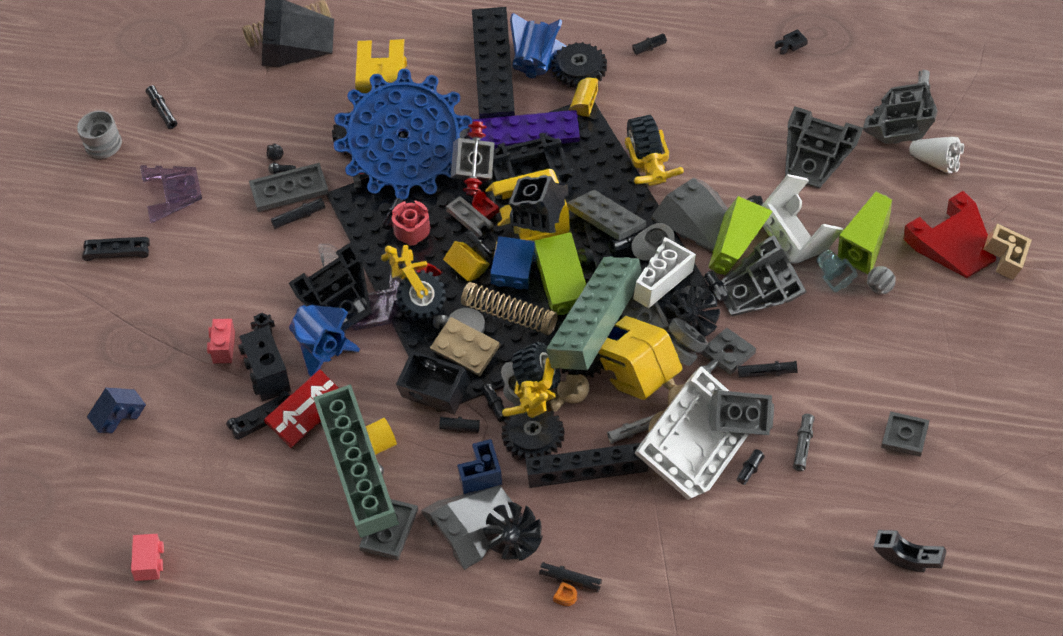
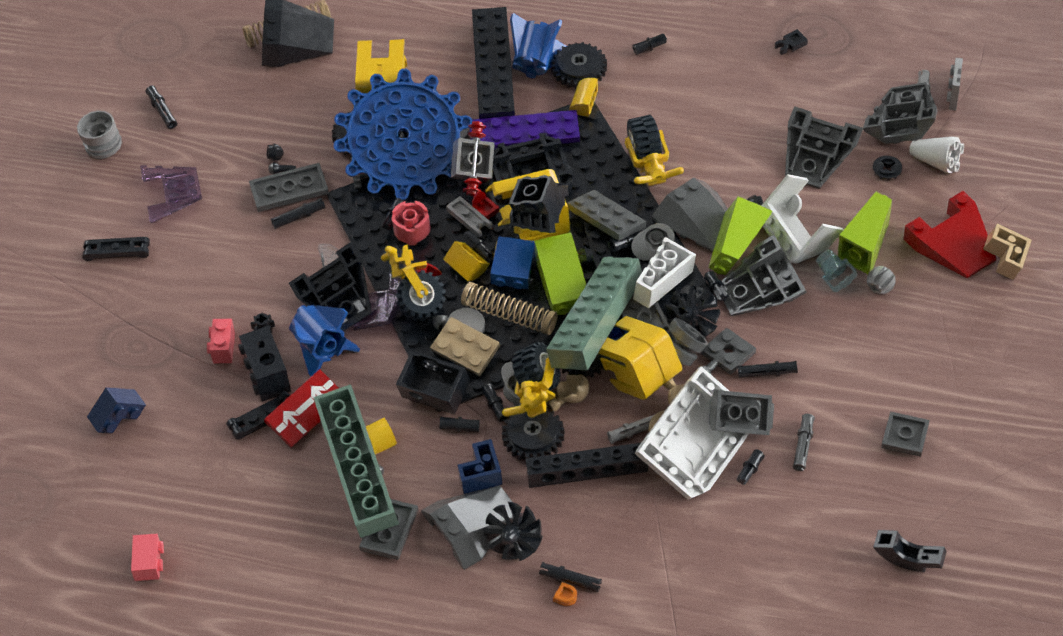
none -> black gear [872,155,902,181]
none -> light grey wing [946,58,963,110]

